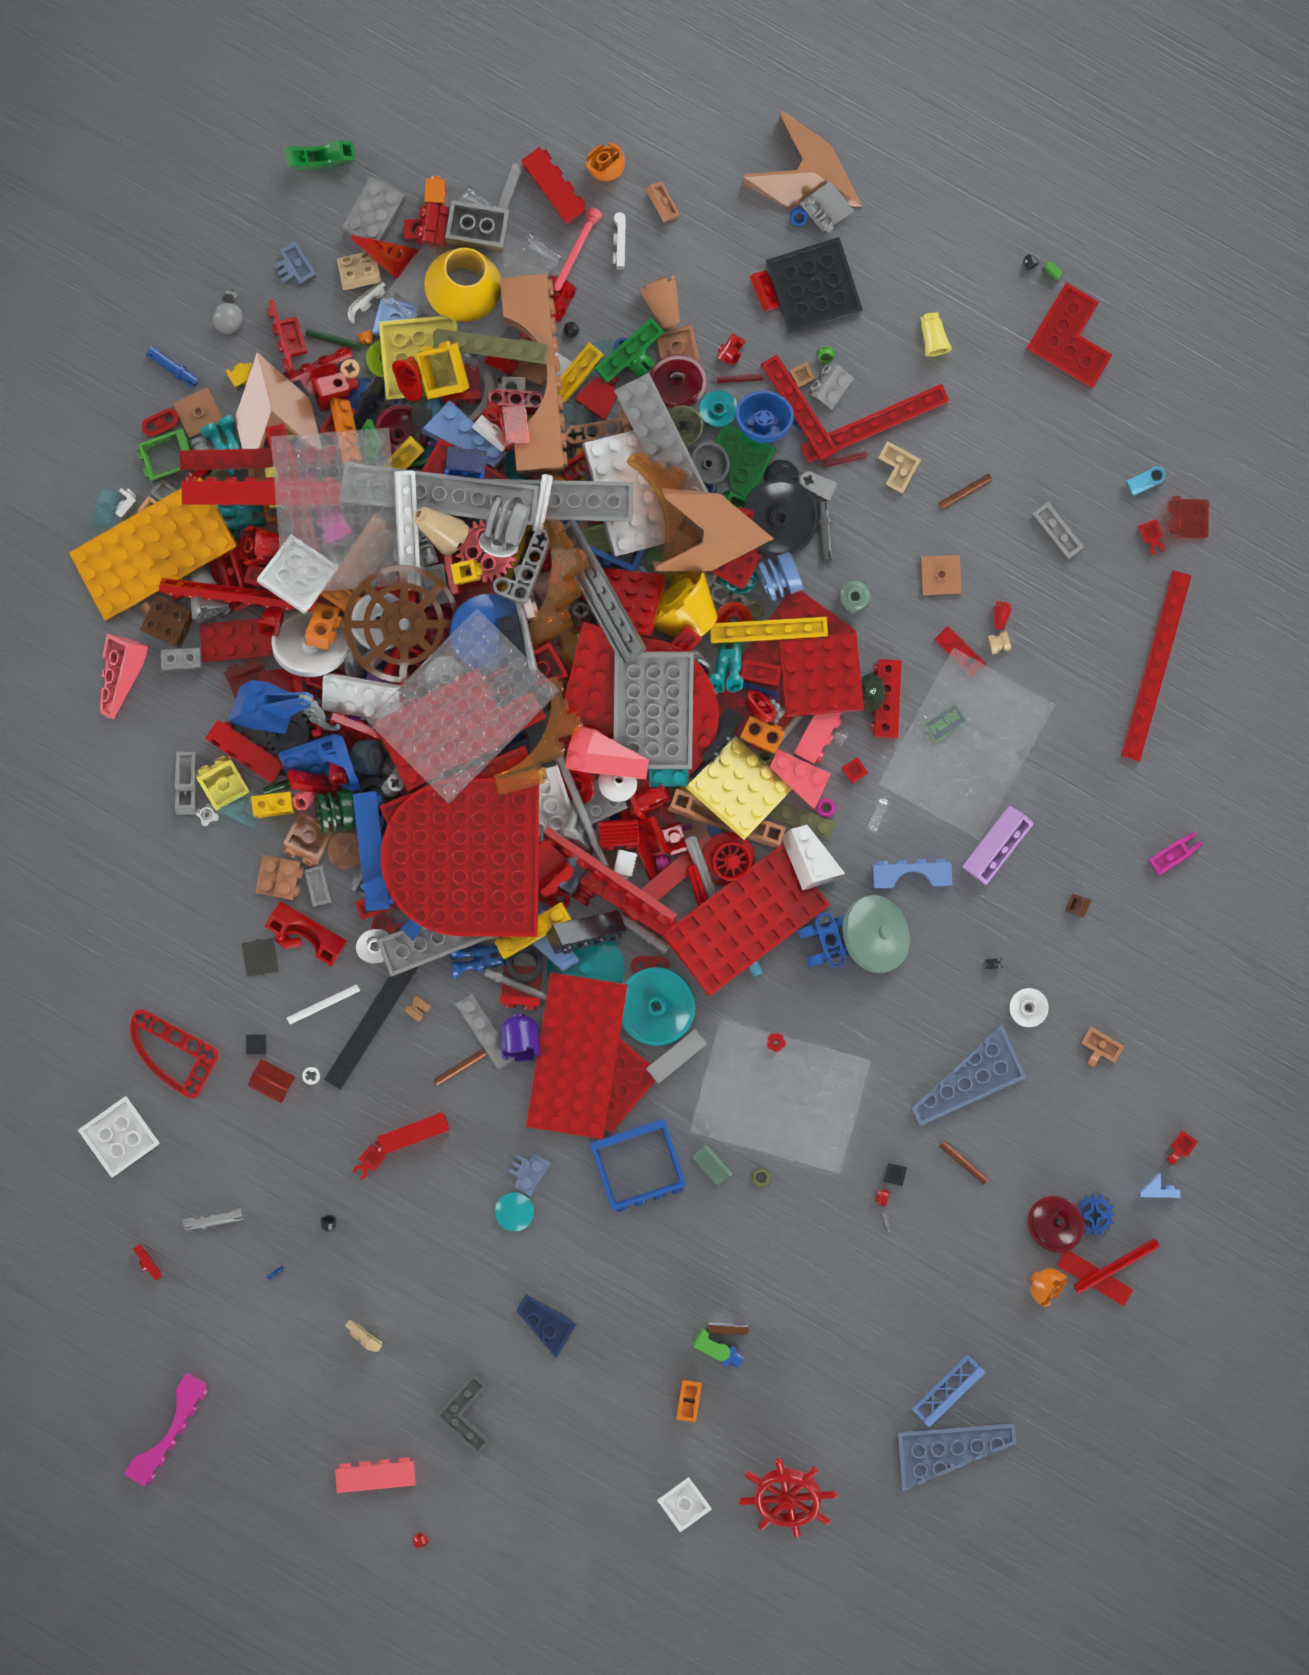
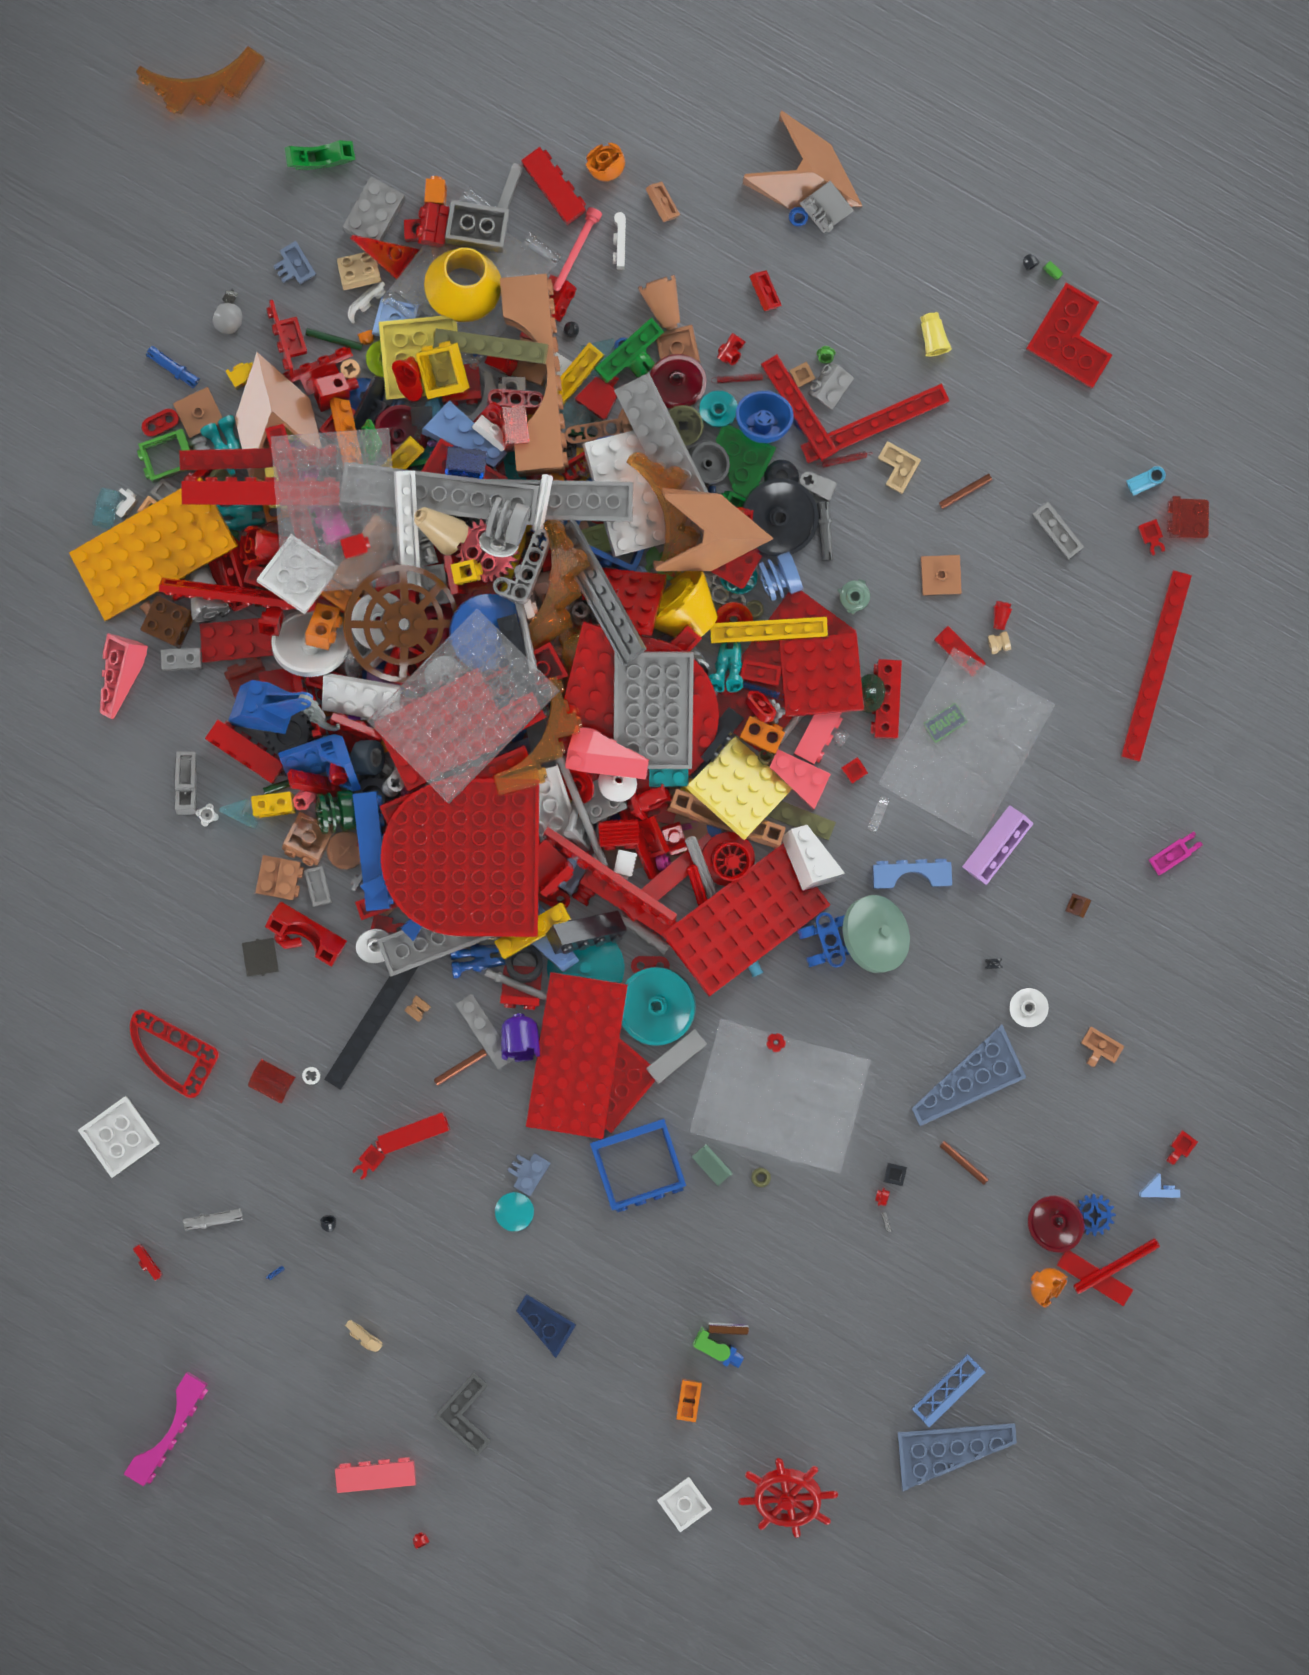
light yellow plate [196,755,250,811] -> none
black plate [246,1035,267,1054] -> none
white bar [287,984,360,1024] -> none
black plate [766,237,863,334] -> none
dark pink plate [816,798,836,818] -> none
none -> clear orange arch [136,46,265,115]
none -> red brick [340,533,371,560]

